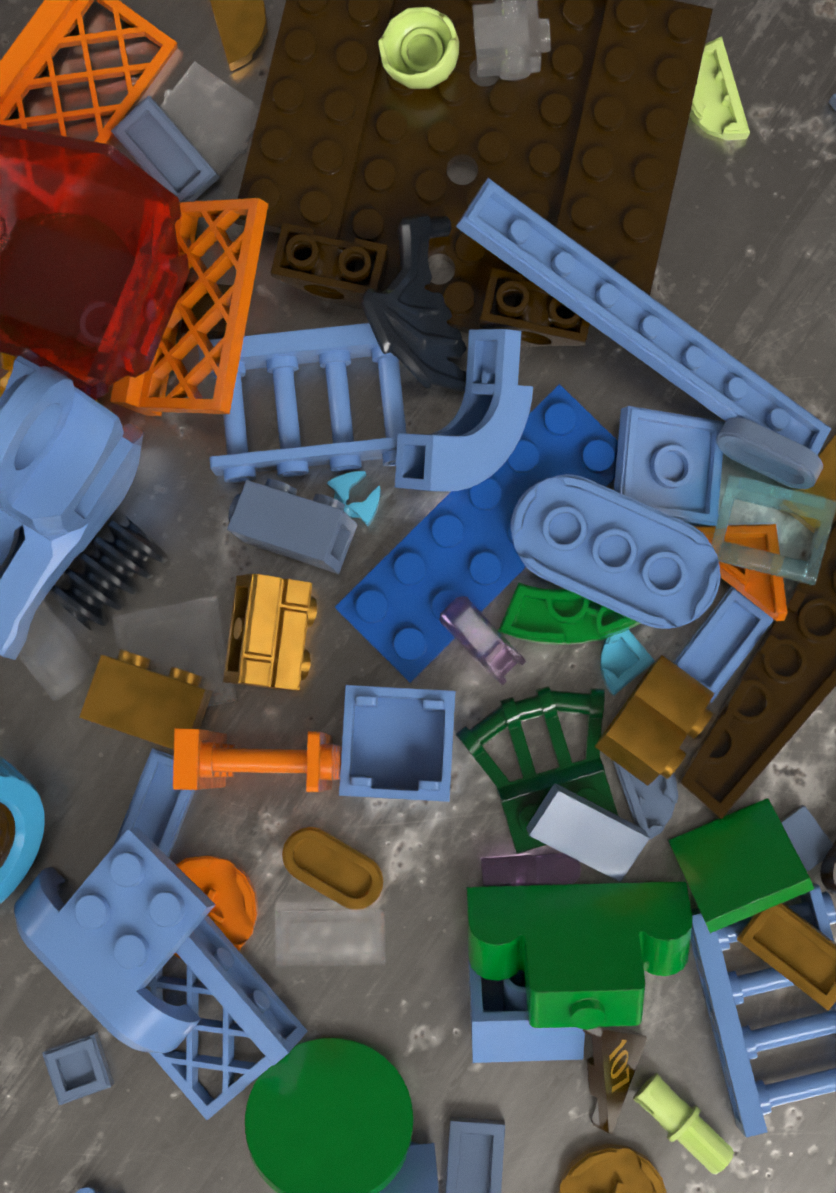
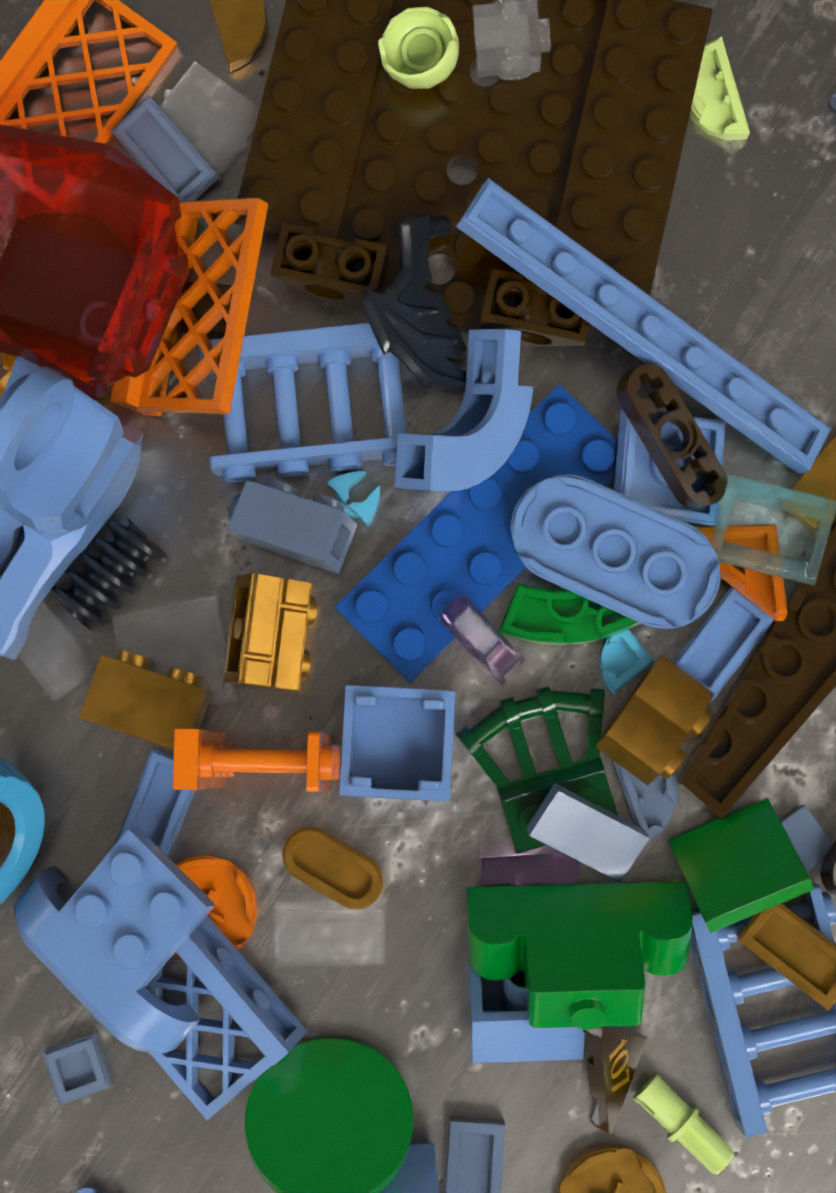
sand blue tile [716,417,823,489] -> none
none -> dark brown beam [617,364,727,509]

